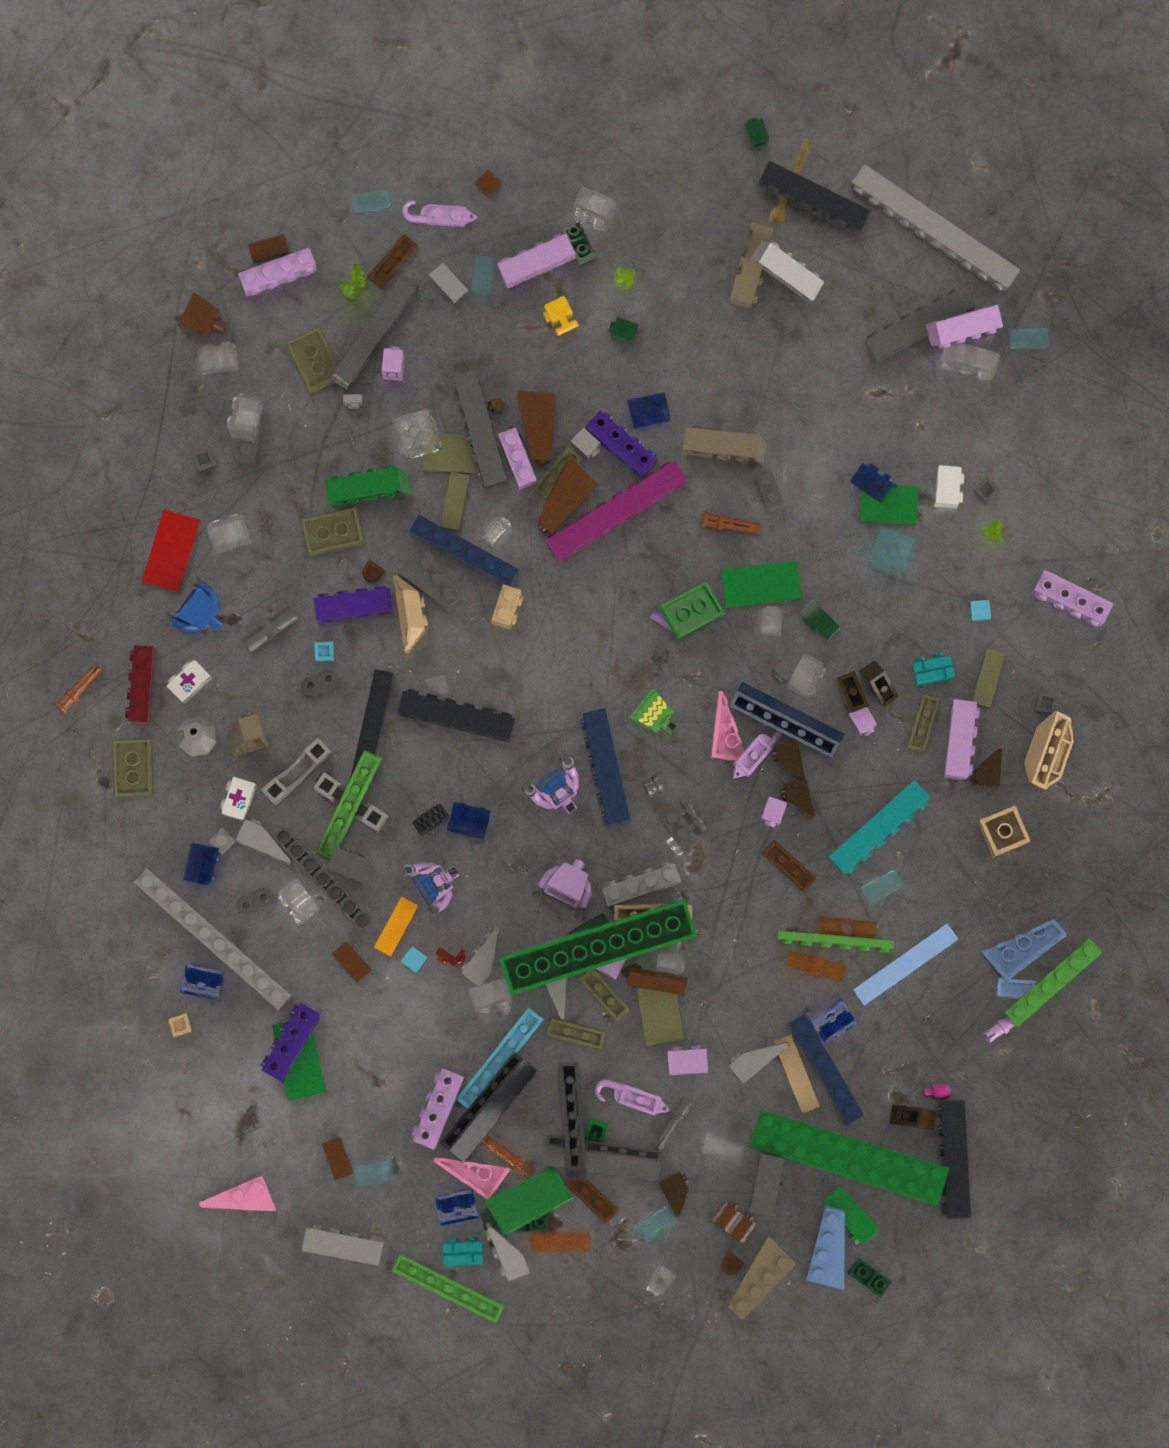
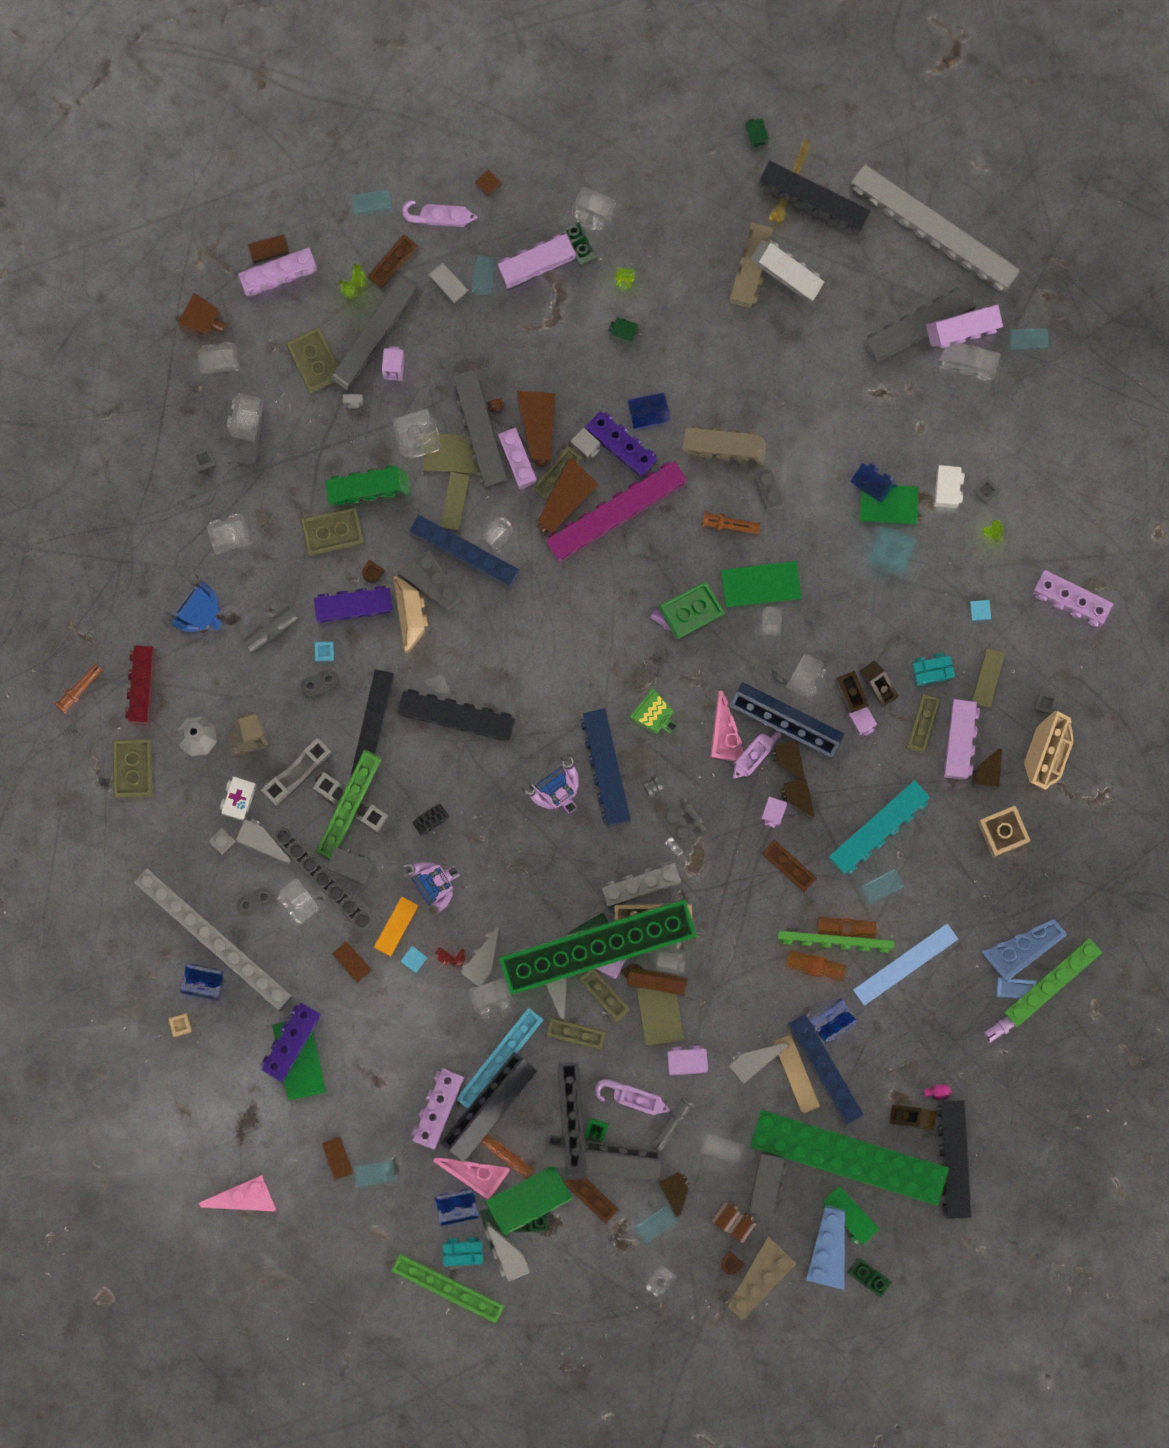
red tile [142,509,201,593] -> none
white brick [167,660,212,705] -> none
clear blue bracket [183,843,219,886] -> none
light grey brick [302,1225,384,1266] -> none
clear blue bracket [447,802,491,840] -> none
tan brick [491,584,524,630] -> none
lavender torso [531,859,592,920] -> none
clear orange plate [531,1232,590,1252] -> none
yellow brick [542,296,579,336] -> none
dark green slope [799,599,841,641] -> none

